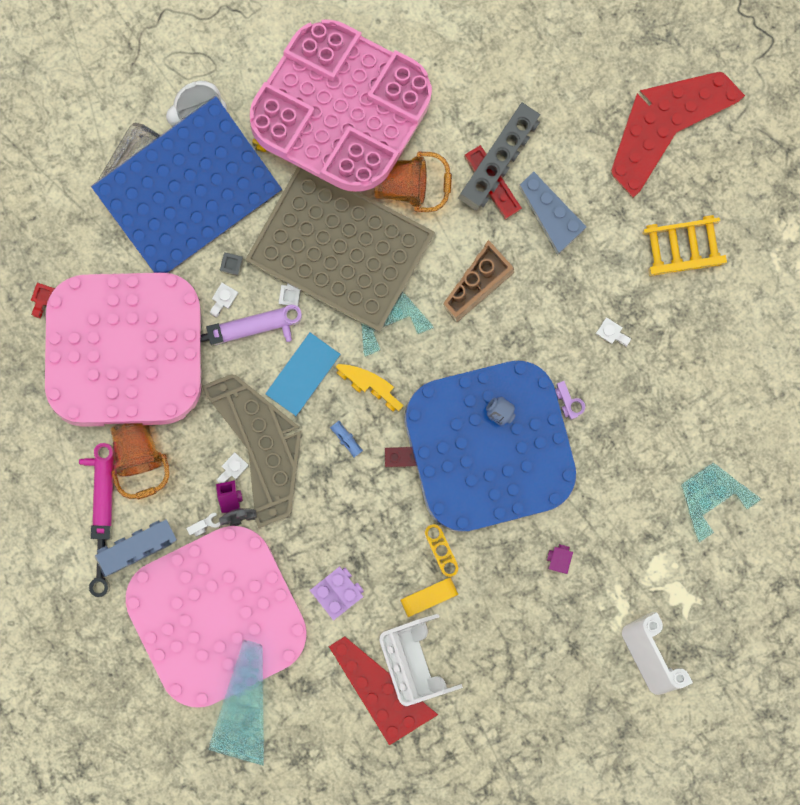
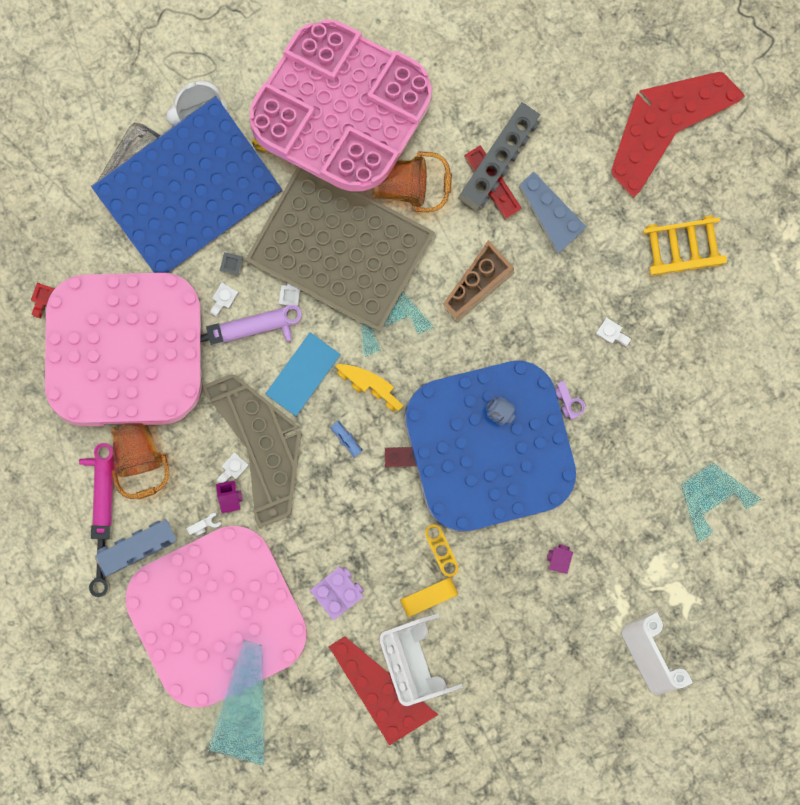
dark grey dish [219,508,257,526] -> none

